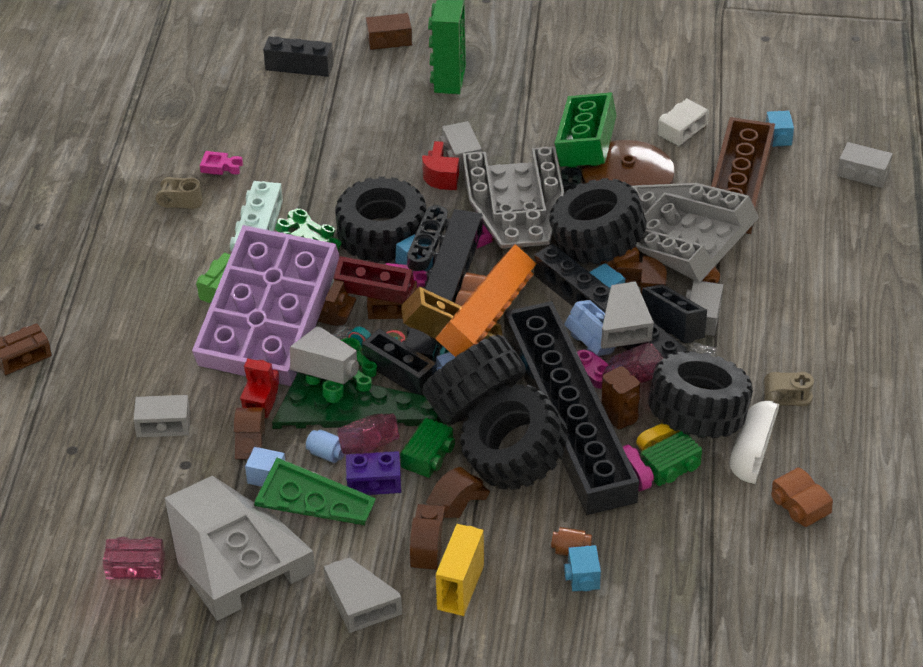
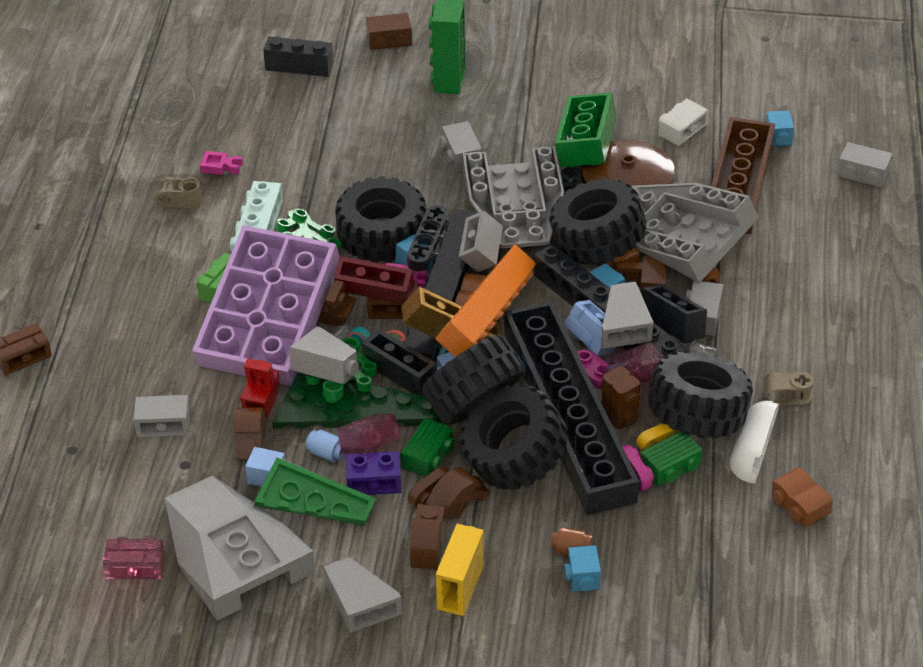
red brick [422,141,459,190] -> none
none -> reddish brown plate [407,466,450,509]
none -> light grey brick [459,211,503,272]

